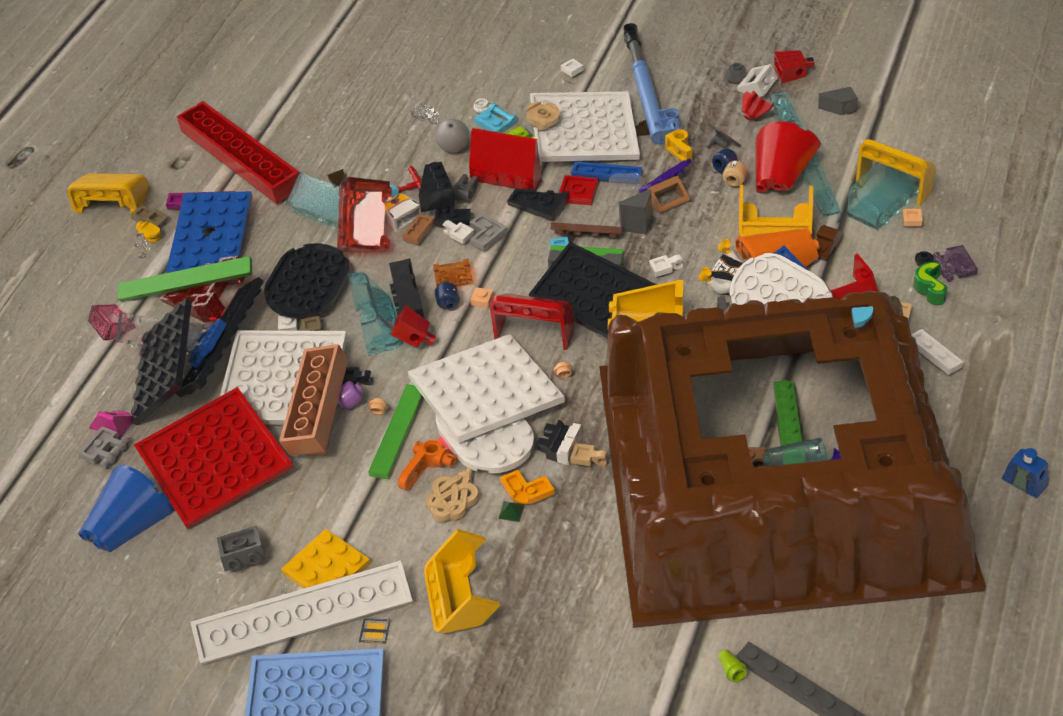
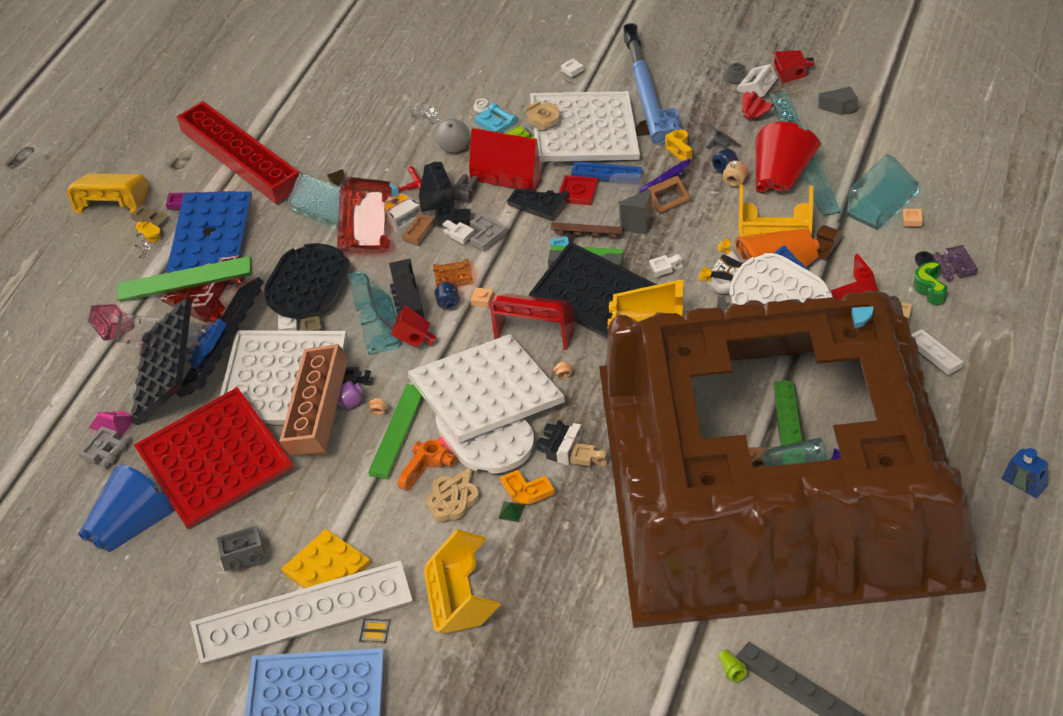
yellow windscreen [856,140,936,207] -> none

